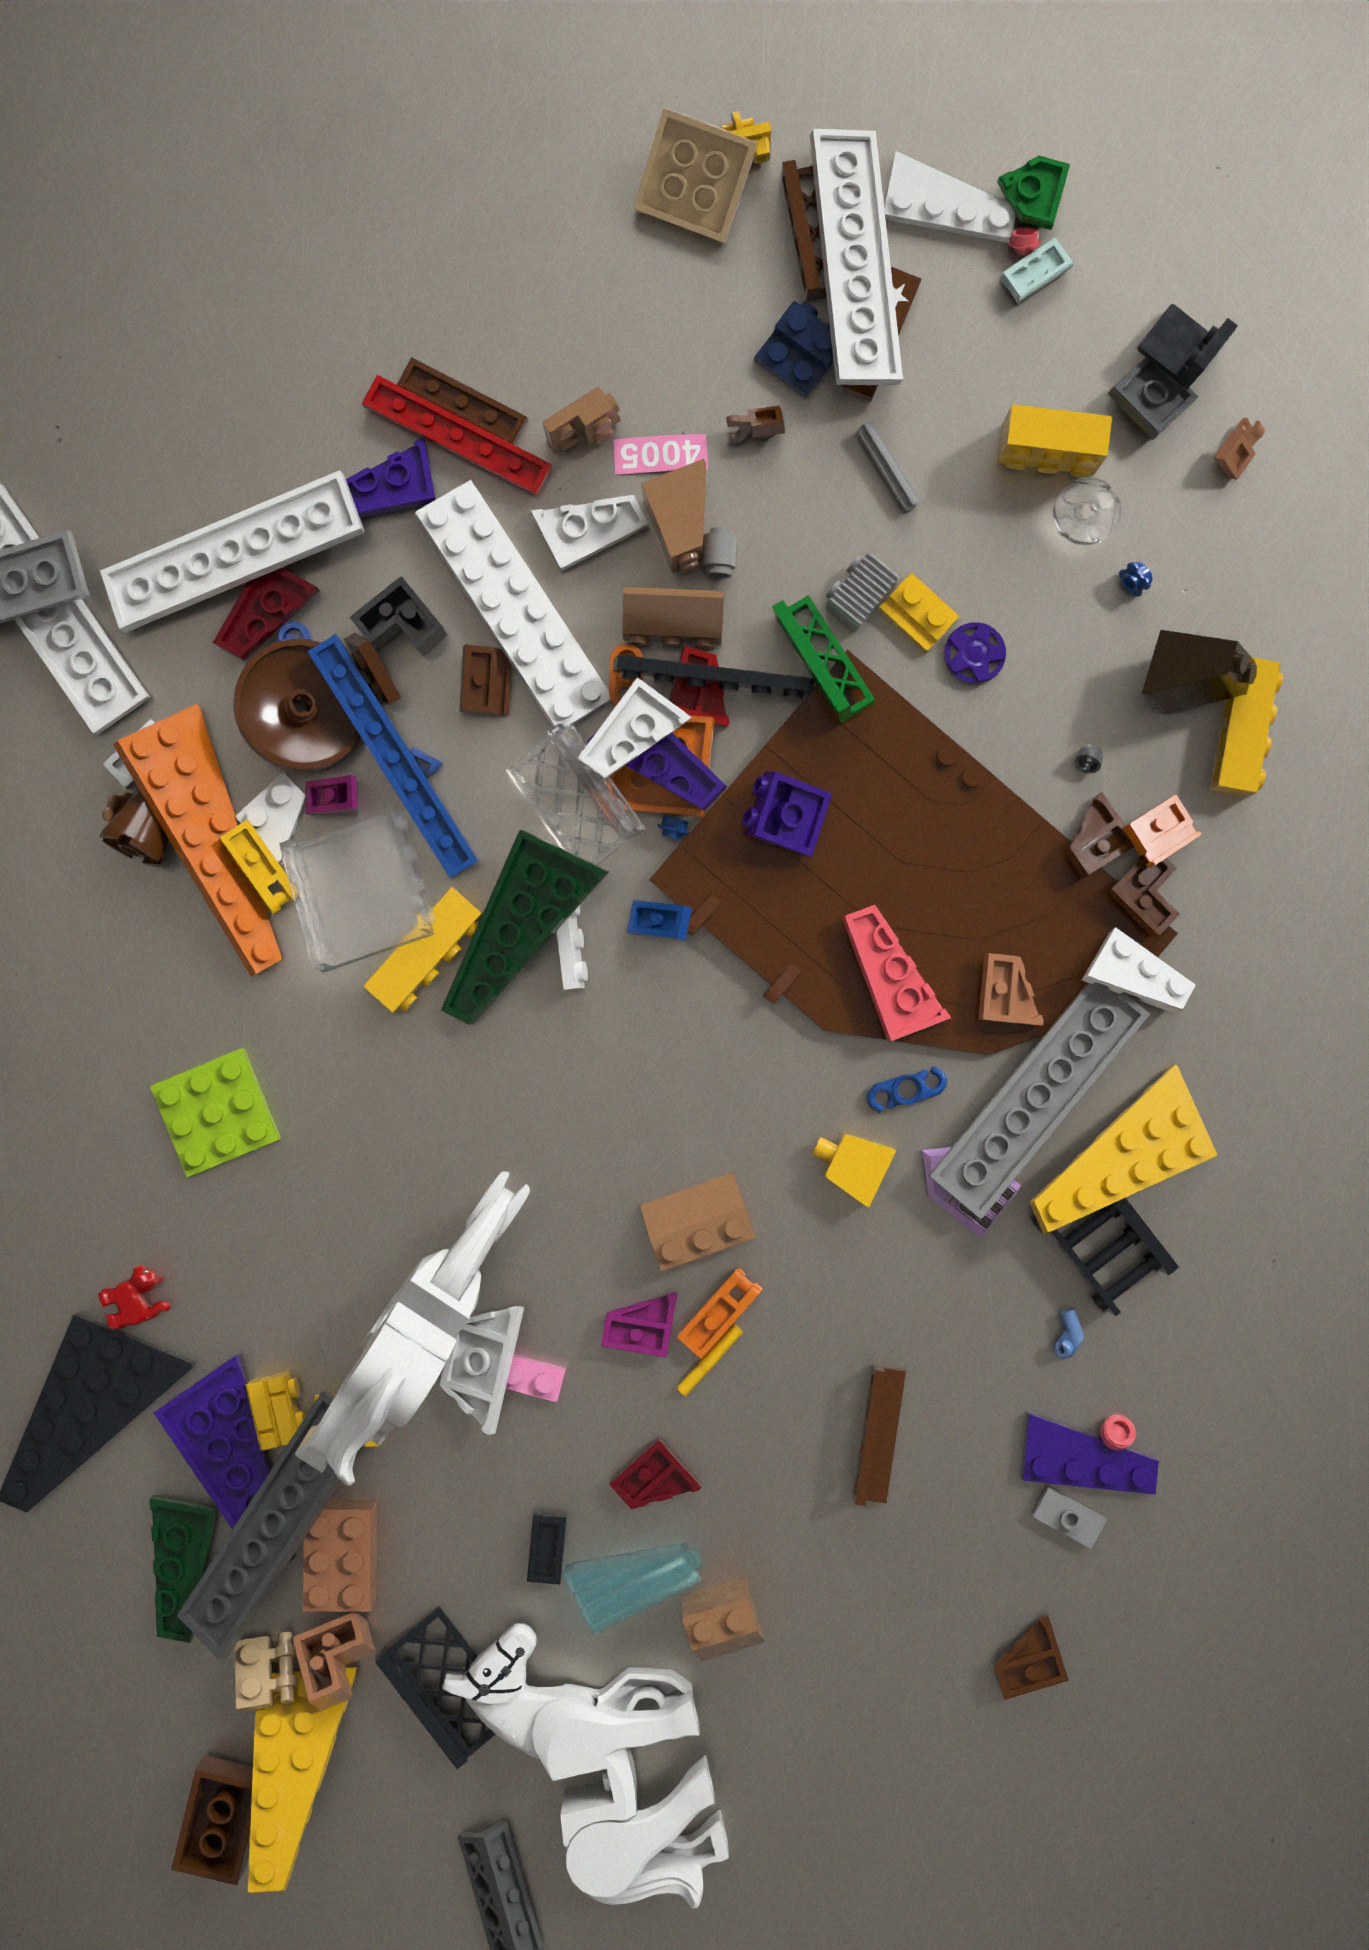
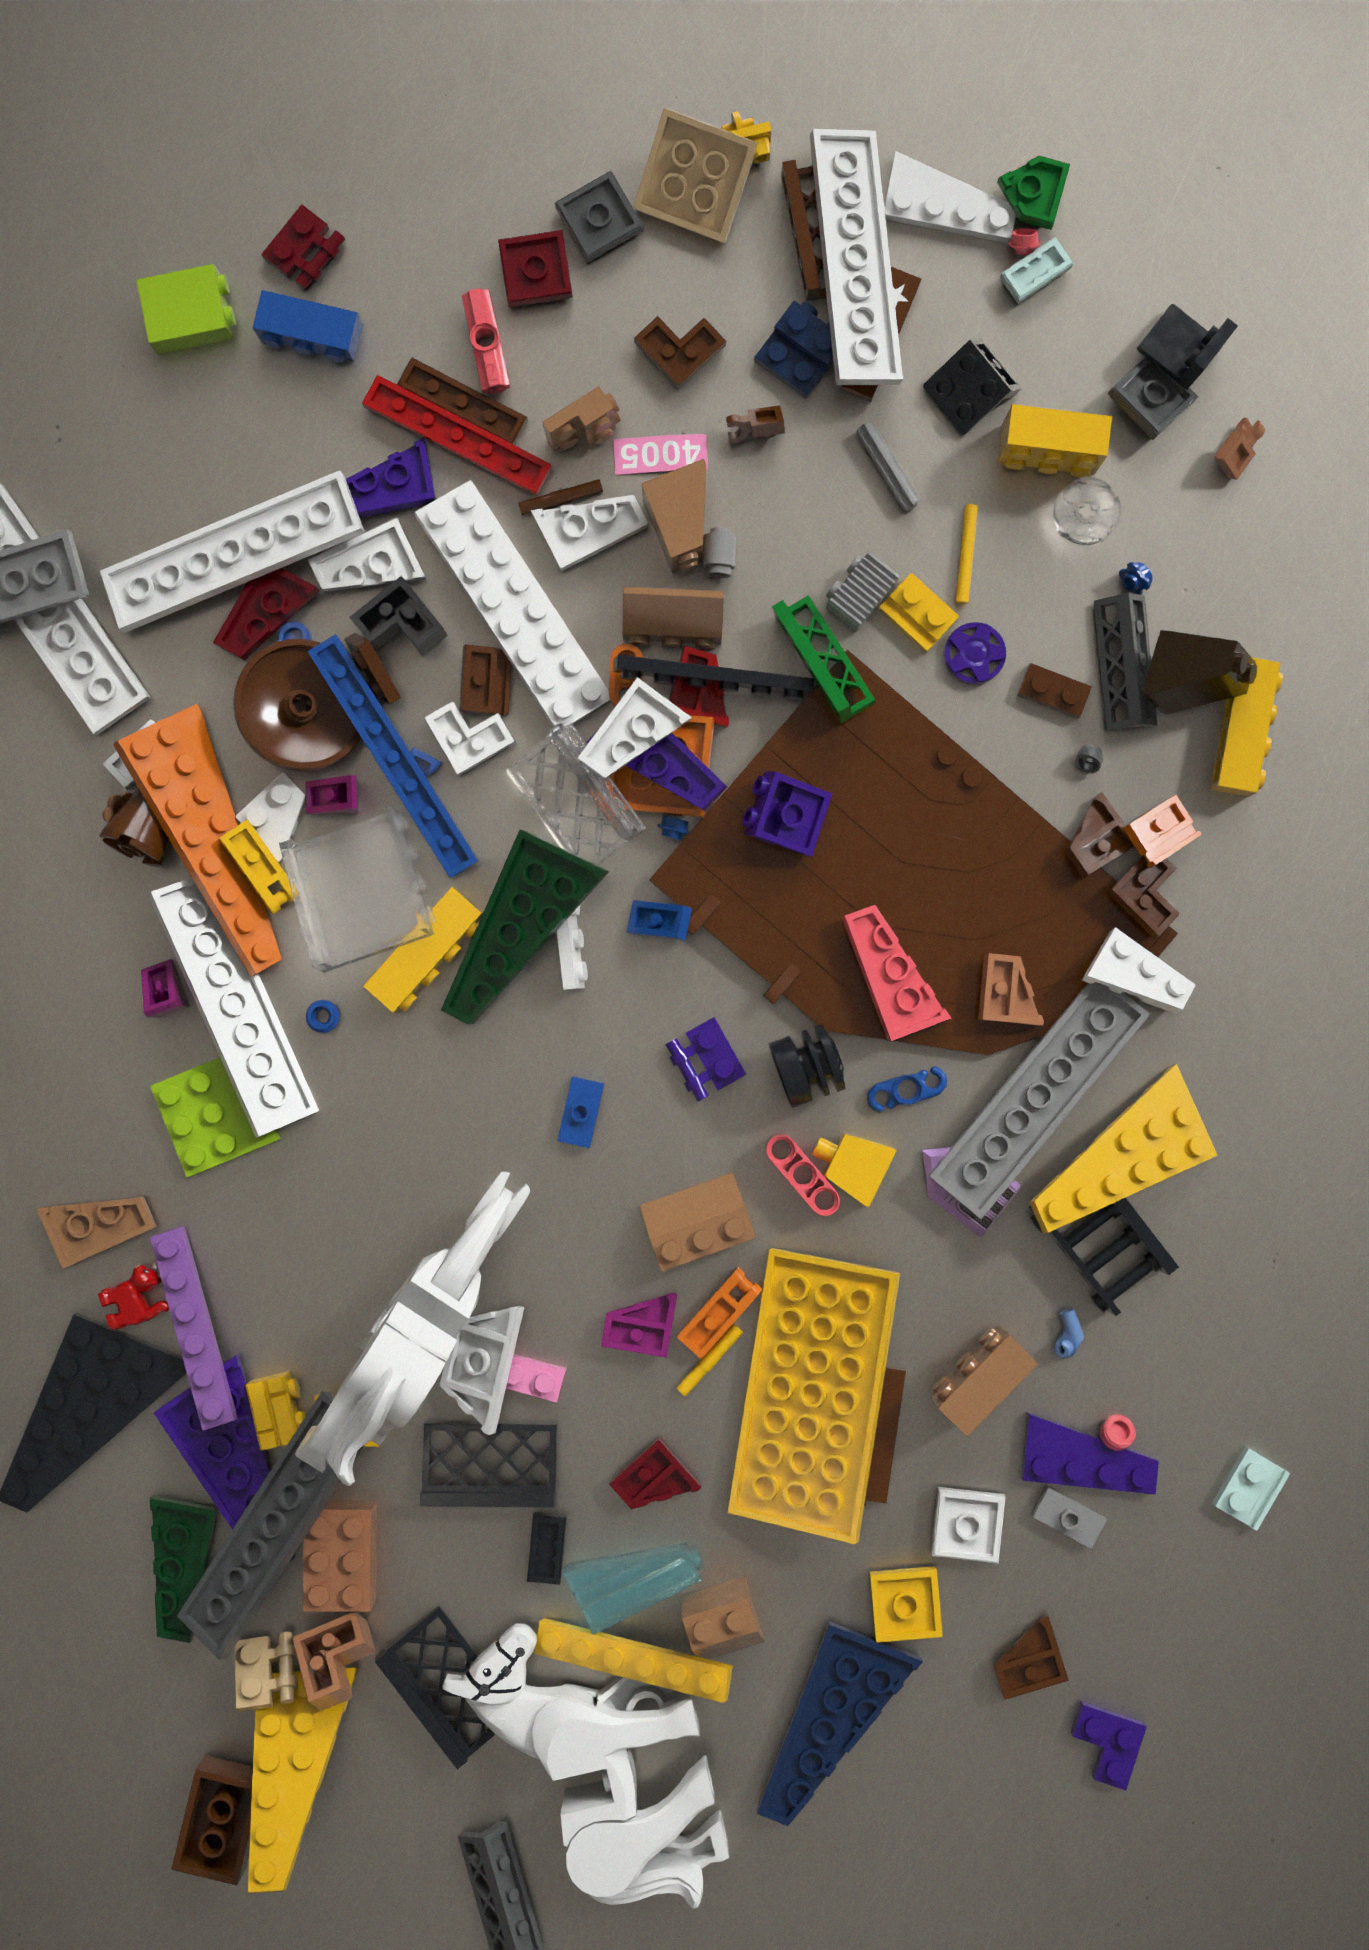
none -> medium nougat wing [36,1197,157,1269]
none -> lime brick [136,264,236,354]
none -> magenta slope [141,959,190,1018]
none -> white plate [148,877,319,1138]
none -> medium lavender plate [150,1227,238,1431]
none -> blue brick [252,290,363,363]
none -> dark red plate [261,204,346,290]
none -> blue plate [306,1000,340,1033]
none -> white wing [308,518,427,592]
none -> black fence [420,1423,557,1508]
none -> white plate [425,701,515,776]
none -> coral piece [461,288,510,395]
none -> dark red plate [498,230,573,307]
none -> reddish brown piece [518,479,603,515]
none -> yellow plate [534,1618,733,1703]
none -> dark grey plate [554,171,644,263]
none -> blue plate [557,1076,605,1148]
none -> reddish brown plate [634,316,726,389]
none -> dark purple plate [665,1017,747,1102]
none -> yellow plate [728,1248,900,1544]
none -> dark blue wing [756,1621,923,1826]
none -> coral beam [765,1133,840,1216]
none -> black wheel [768,1024,846,1108]
none -> yellow plate [869,1566,943,1643]
none -> black bracket [923,338,1022,435]
none -> medium nougat brick [930,1326,1039,1437]
none -> white plate [931,1487,1005,1564]
none -> yellow bar [955,504,978,604]
none -> reddish brown plate [1017,663,1092,719]
none -> dark purple plate [1070,1701,1147,1791]
none -> dark grey fence [1094,592,1158,731]
none -> light aqua plate [1212,1446,1290,1531]

